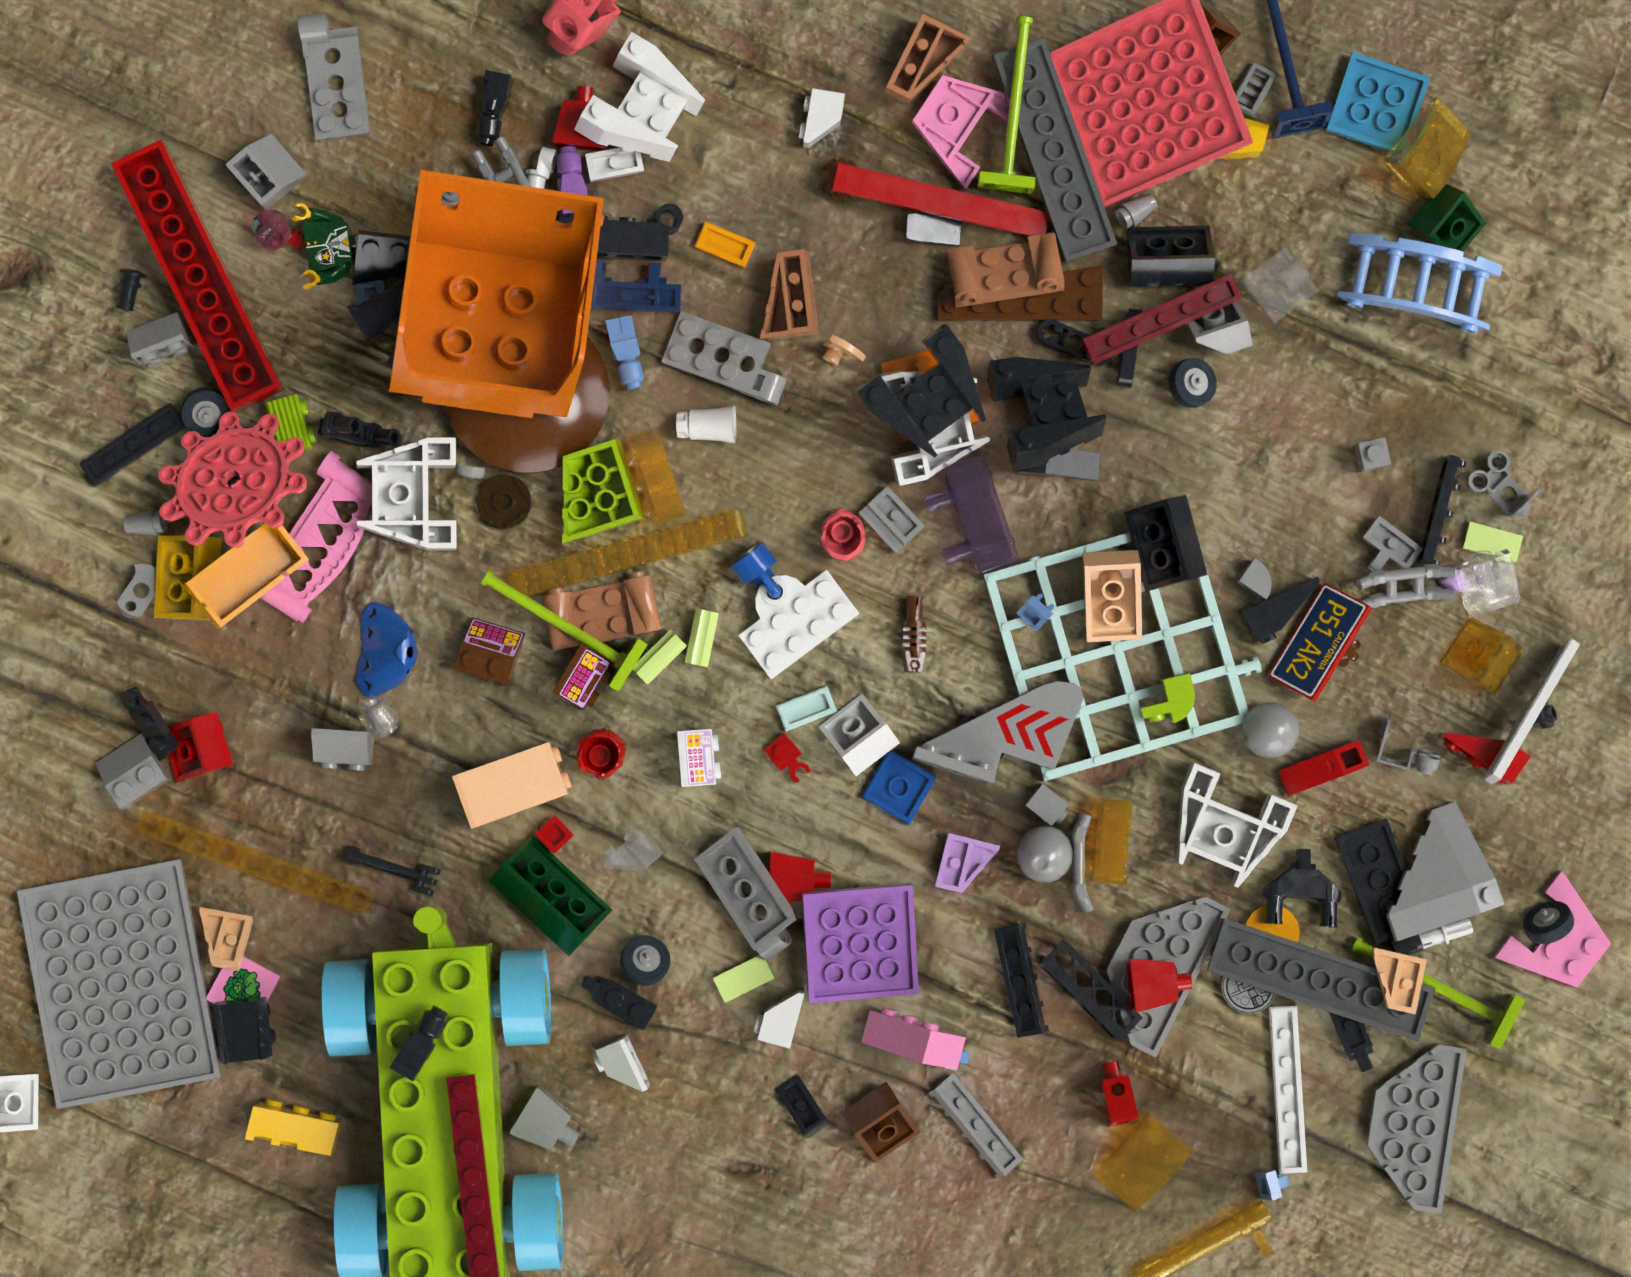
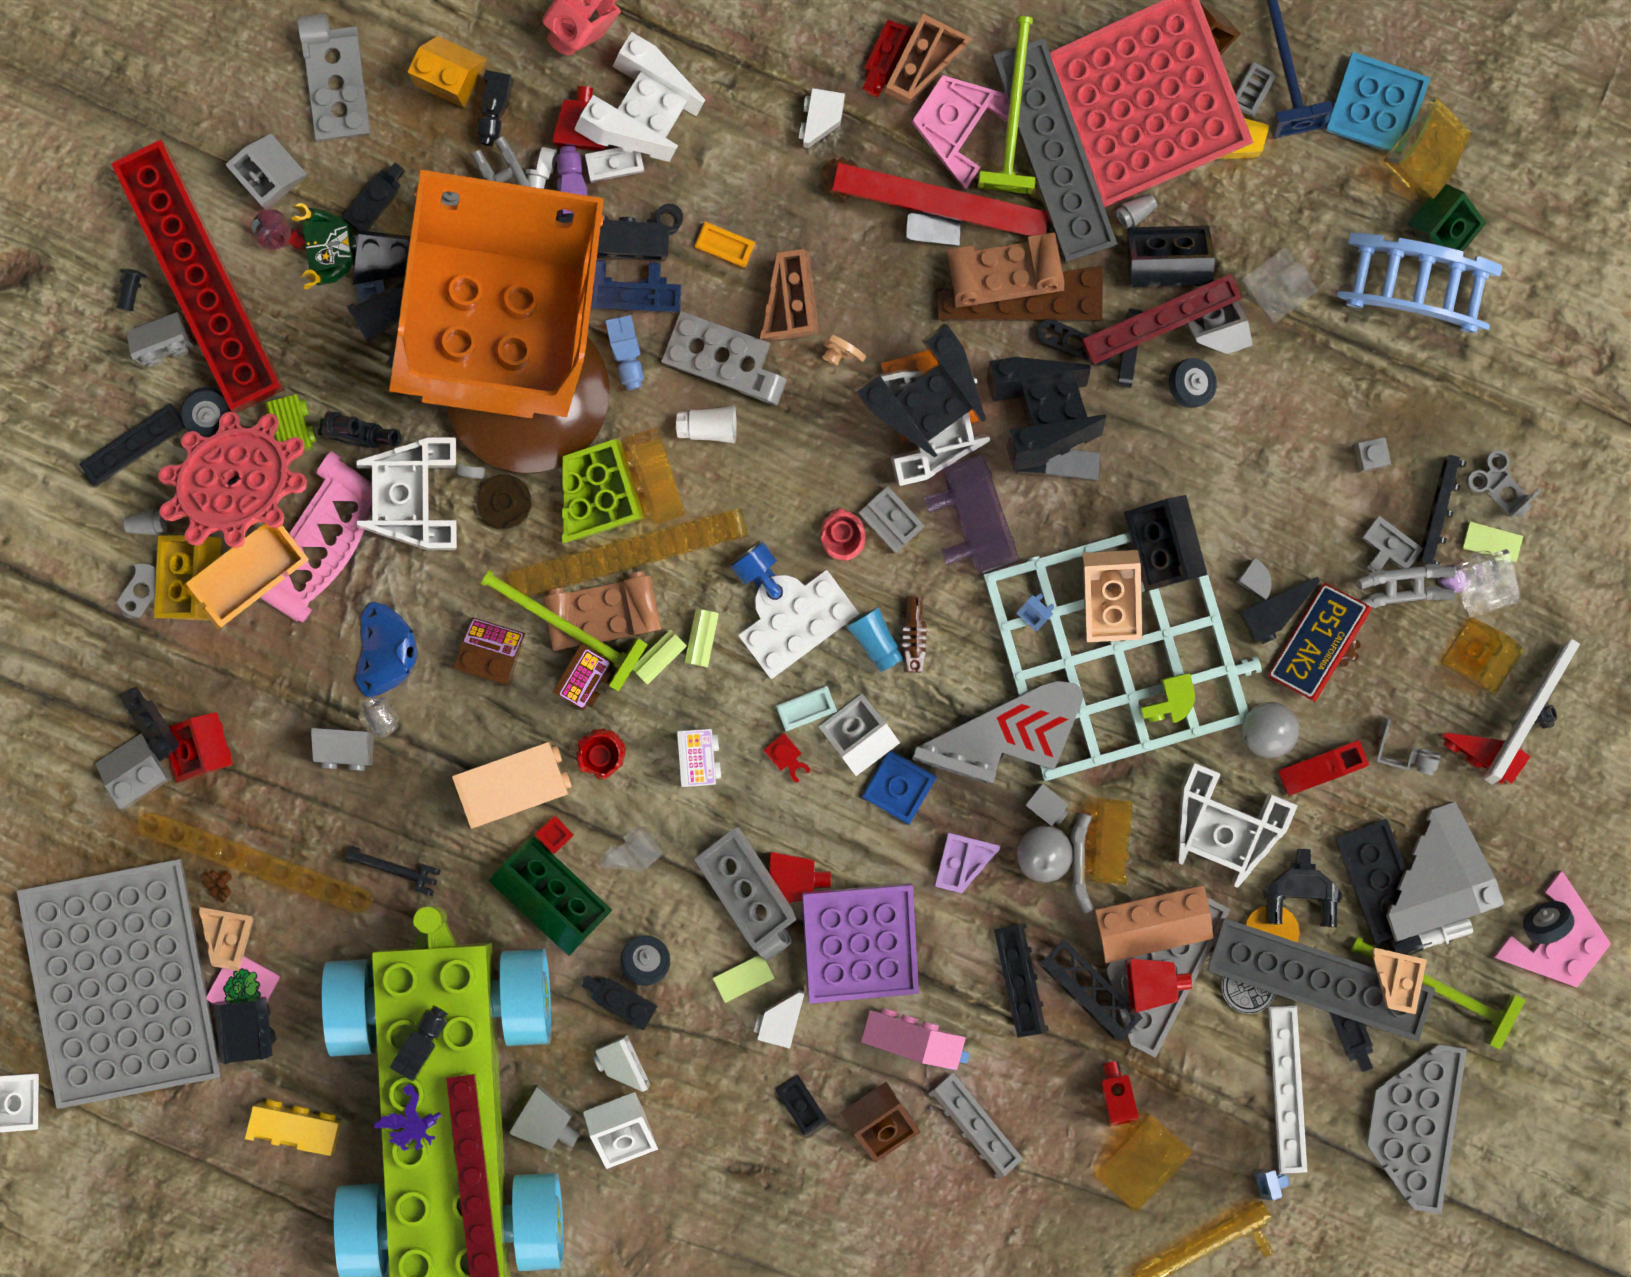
none -> reddish brown plant [200,870,232,903]
none -> black hinge [342,162,405,231]
none -> dark purple piece [374,1084,442,1151]
none -> light orange slope [407,36,488,108]
none -> white slope [583,1092,658,1169]
none -> dark azure plant [846,607,903,672]
none -> red hinge [862,20,914,98]
none -> nougat slope [1093,884,1214,963]

